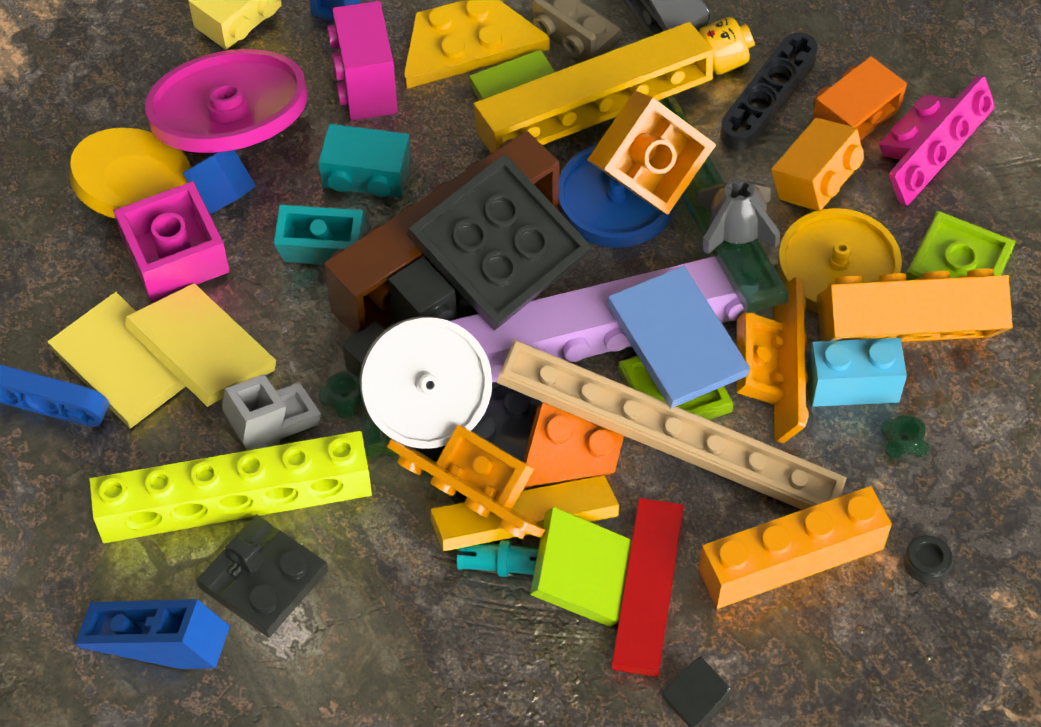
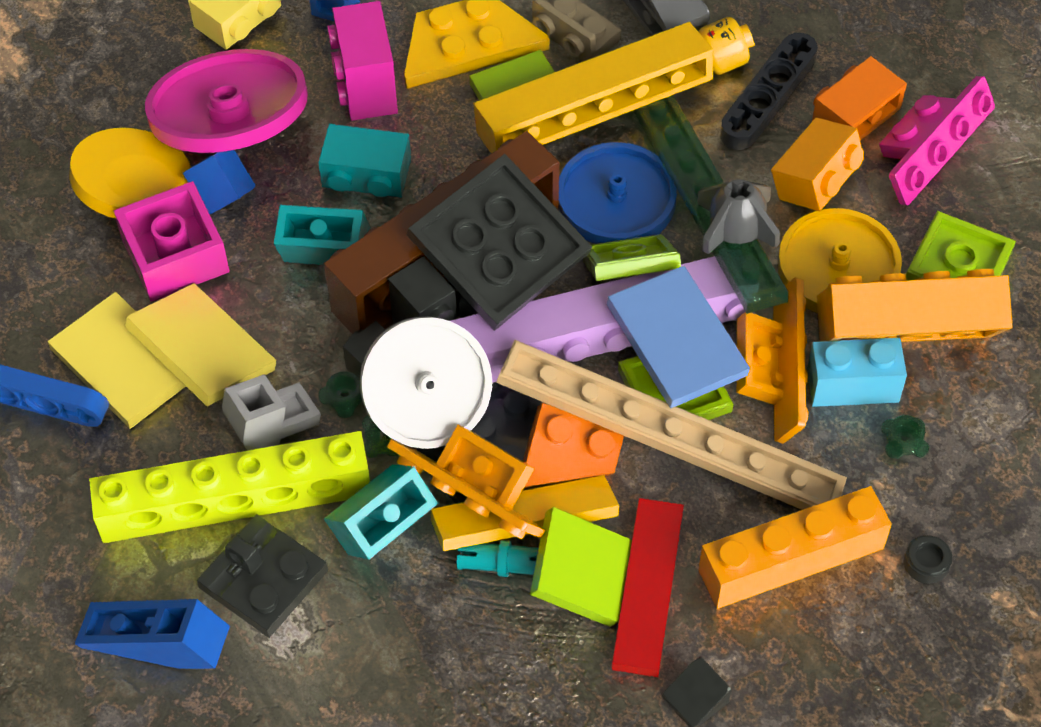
light orange piece [587,90,716,215] -> none
none -> teal brick [324,464,439,560]
none -> lime tile [583,234,681,281]

